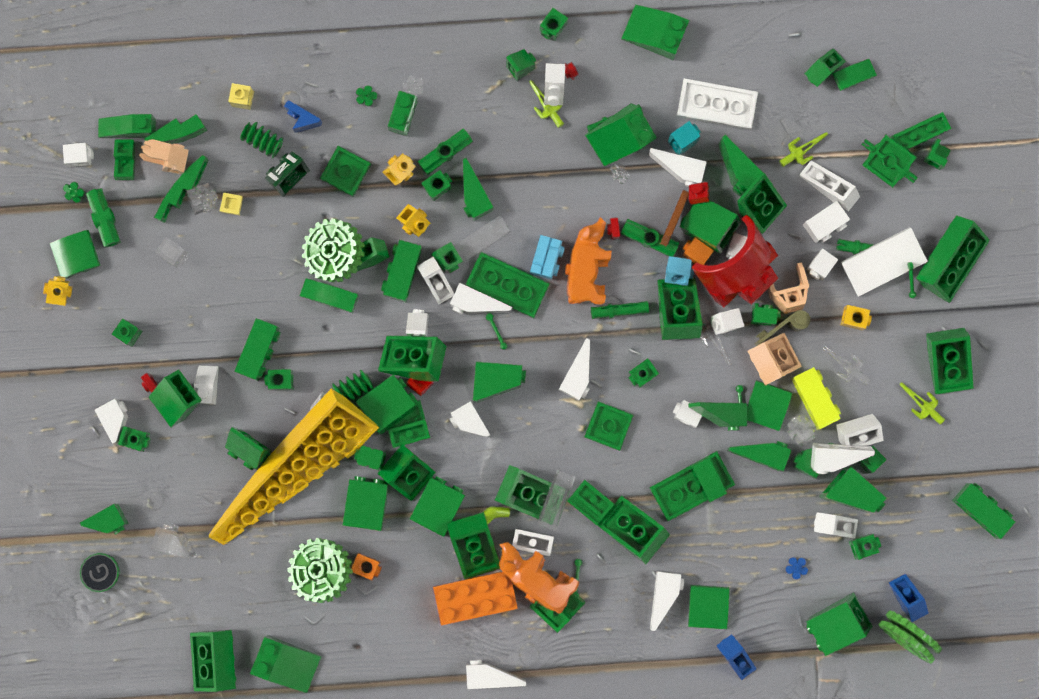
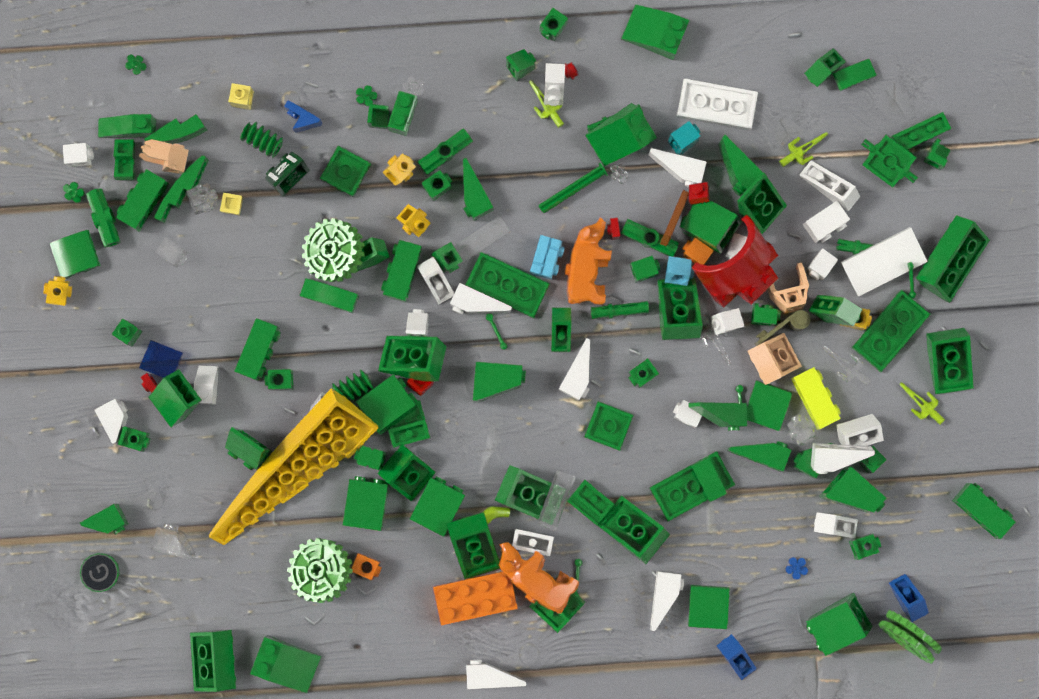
white slope [450,401,490,437] -> none
none -> green brick [116,169,169,232]
none -> green plant [125,54,147,75]
none -> clear blue piece [139,340,183,378]
none -> green panel [367,104,390,129]
none -> green axle [539,163,608,213]
none -> green slope [551,307,571,352]
none -> green brick [630,255,660,283]
none -> green brick [809,295,862,326]
none -> green tile [851,290,931,373]

